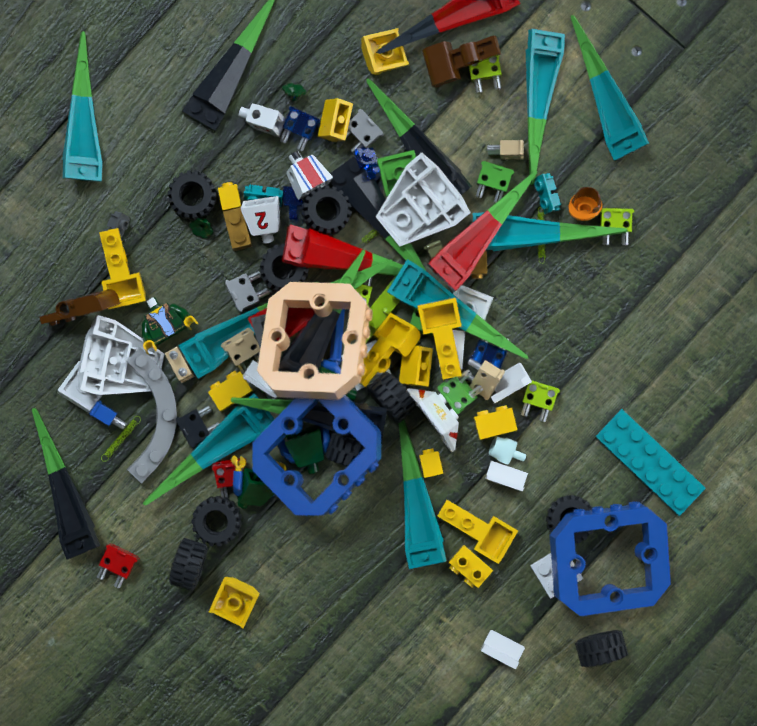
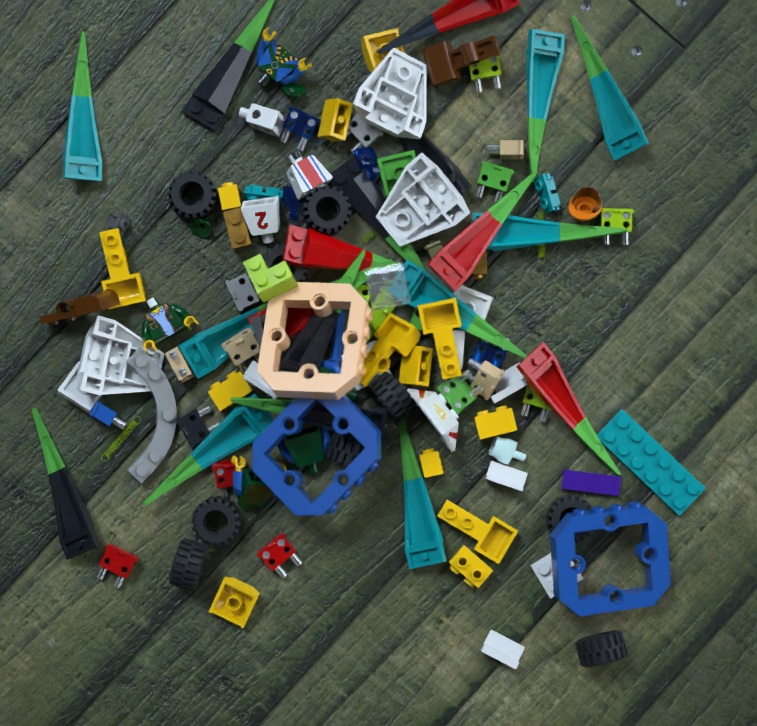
none -> lime brick [243,254,298,303]
none -> torso [256,27,312,88]
none -> red piece [257,532,302,579]
none -> white wedge [353,48,426,139]
none -> clear slope [365,262,411,310]
none -> red plate [516,342,620,476]
none -> dark purple tile [561,470,621,496]

